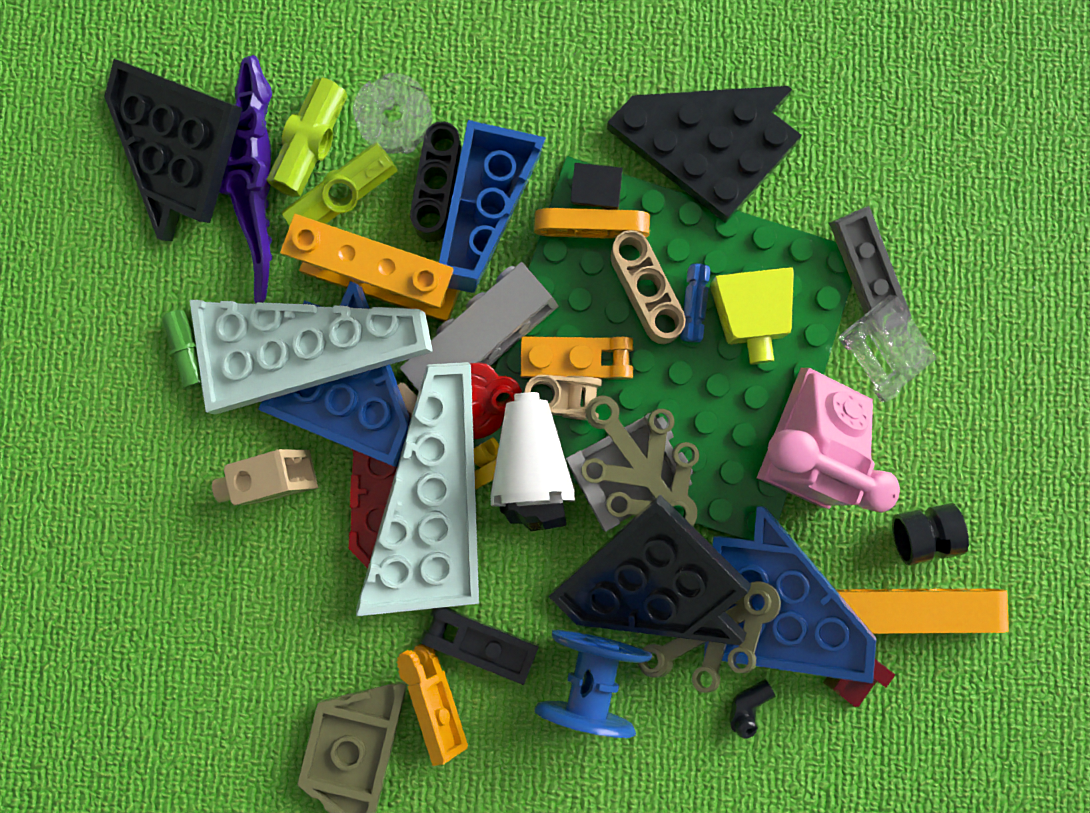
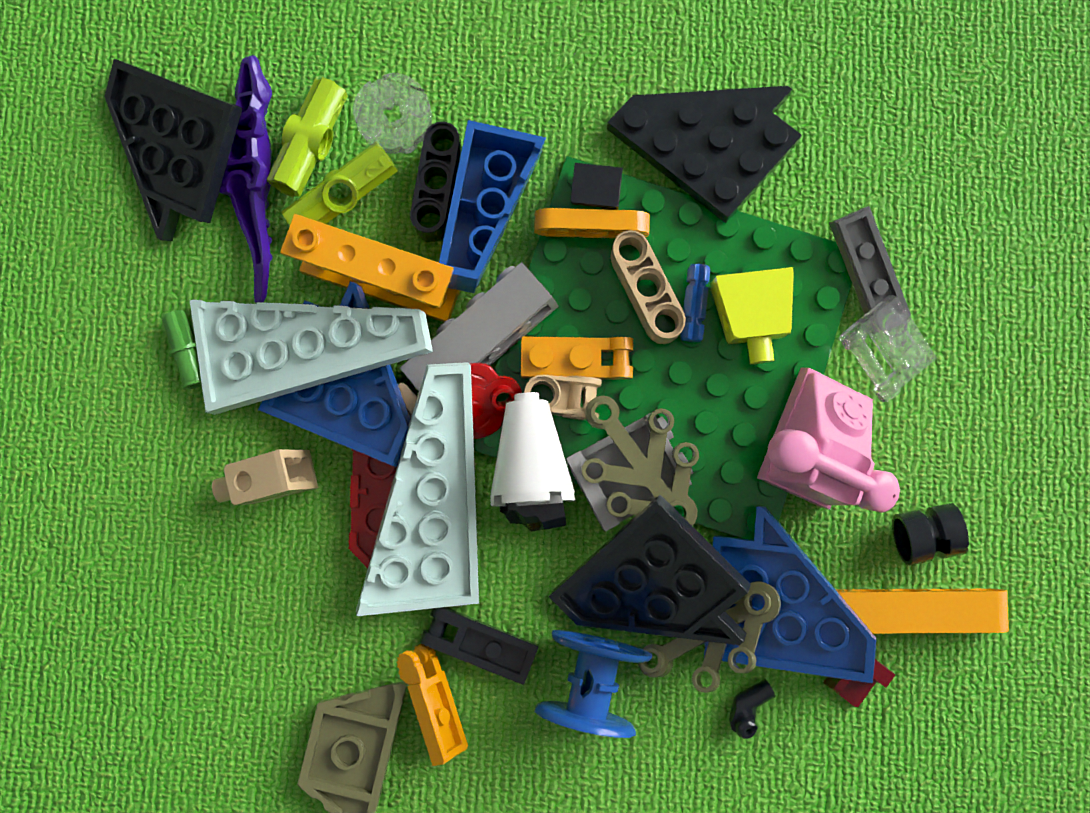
yellow tile [474,437,499,490] -> none

